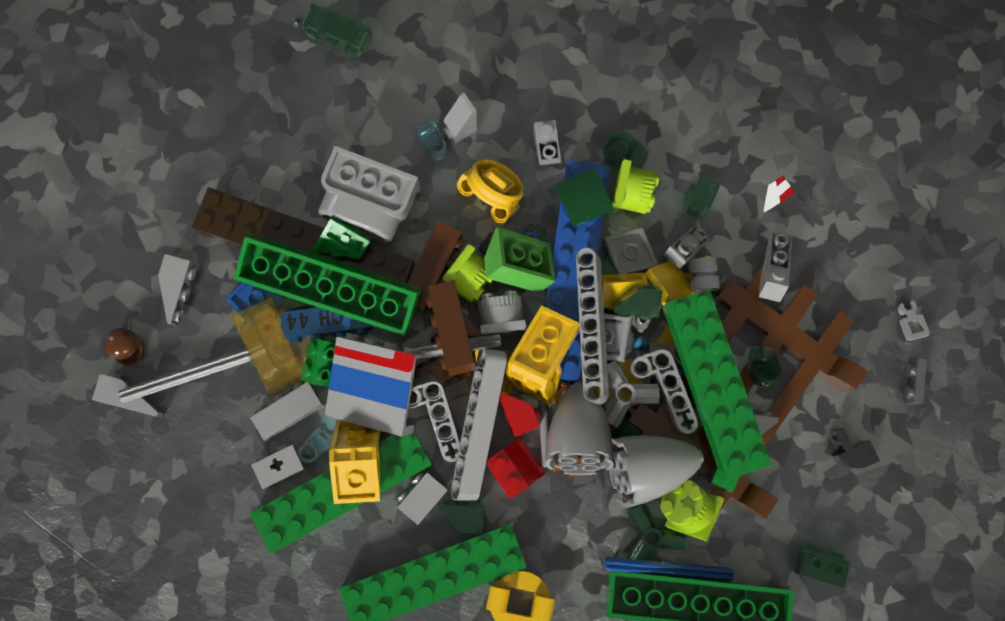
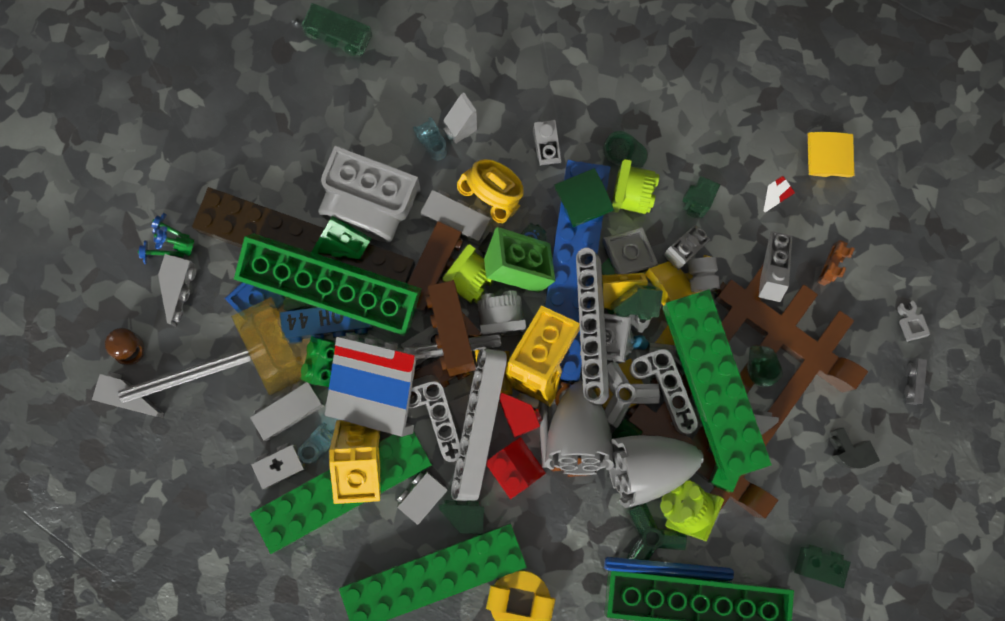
none -> plant [137,213,195,264]
none -> light grey brick [420,190,491,245]
none -> yellow slope [807,132,854,178]
none -> dark orange plate [817,240,855,286]

